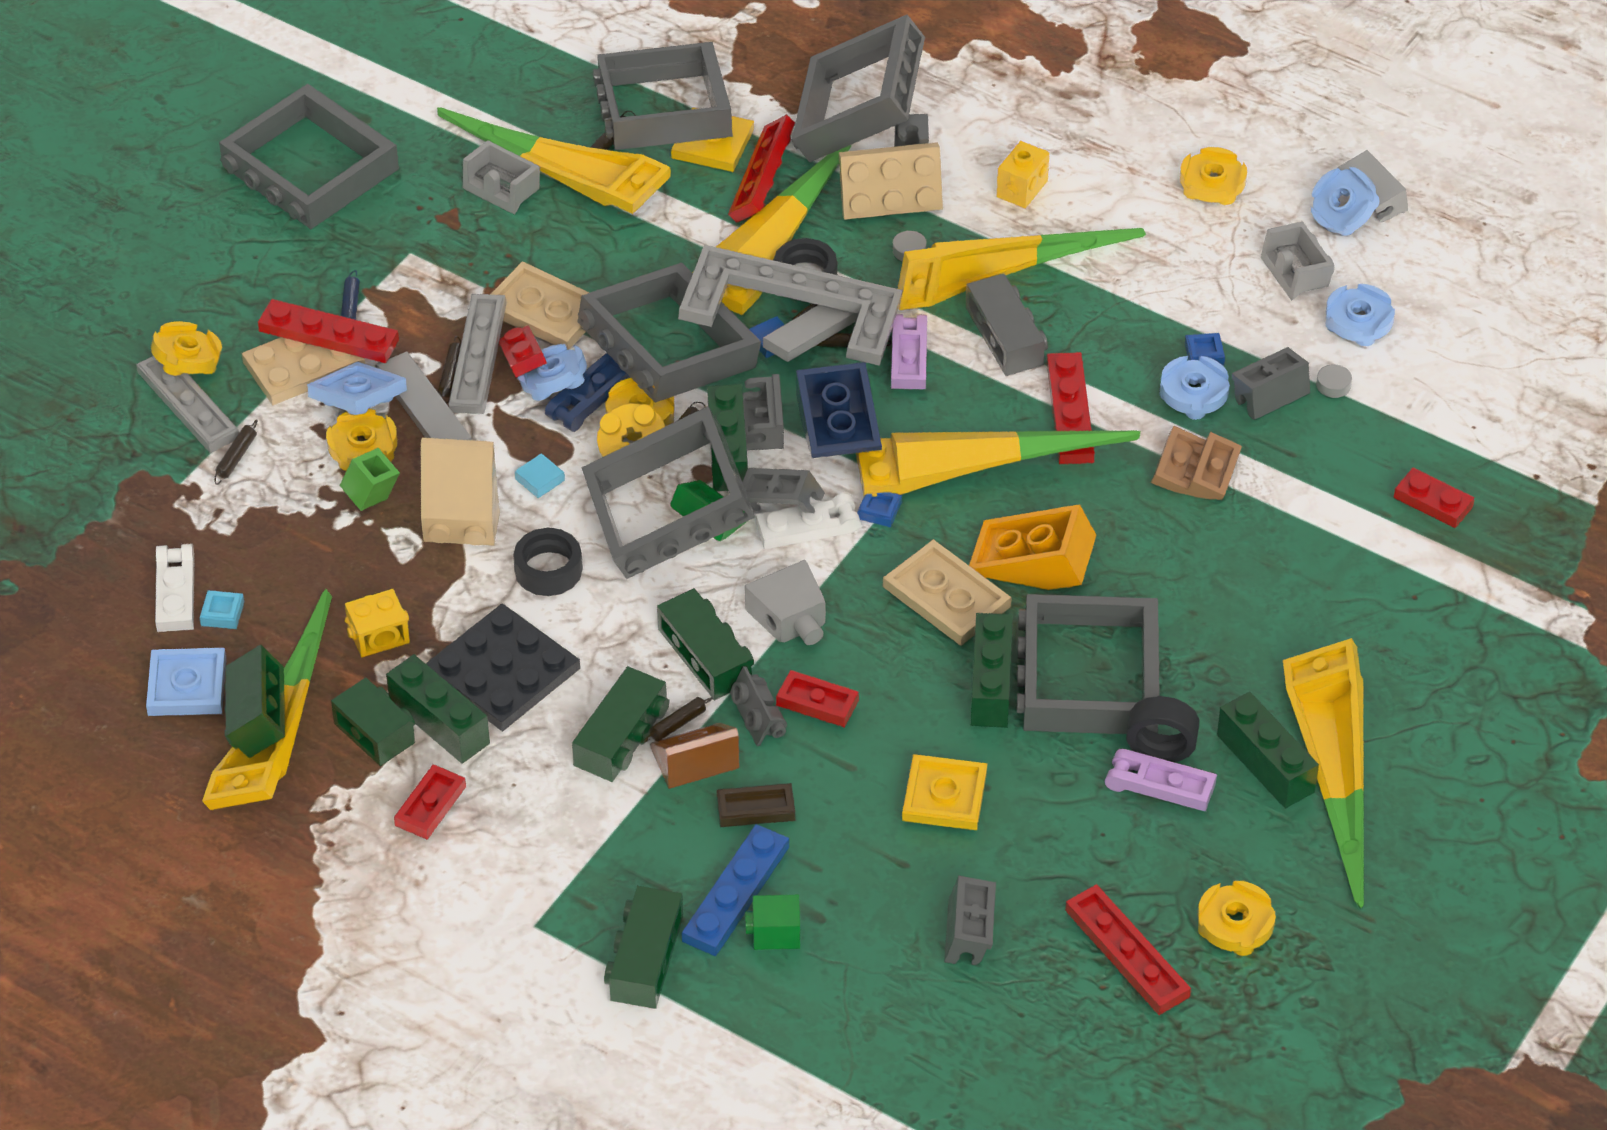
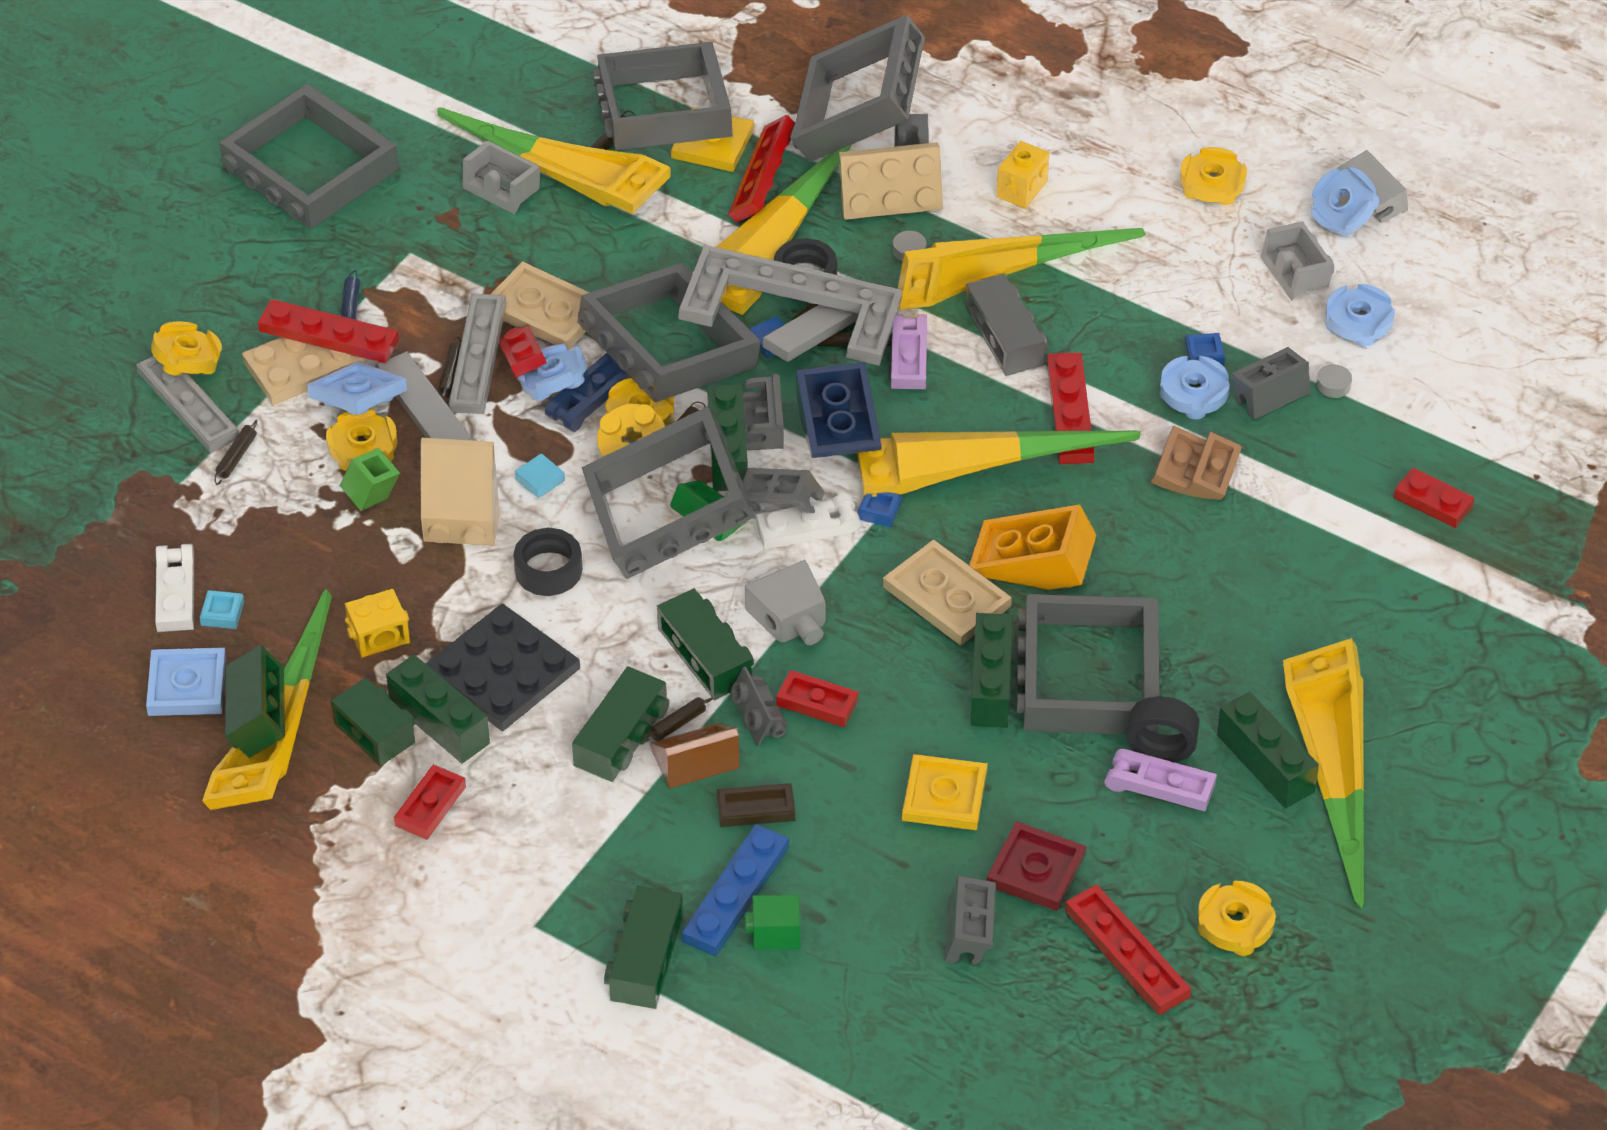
none -> dark red plate [986,821,1087,911]

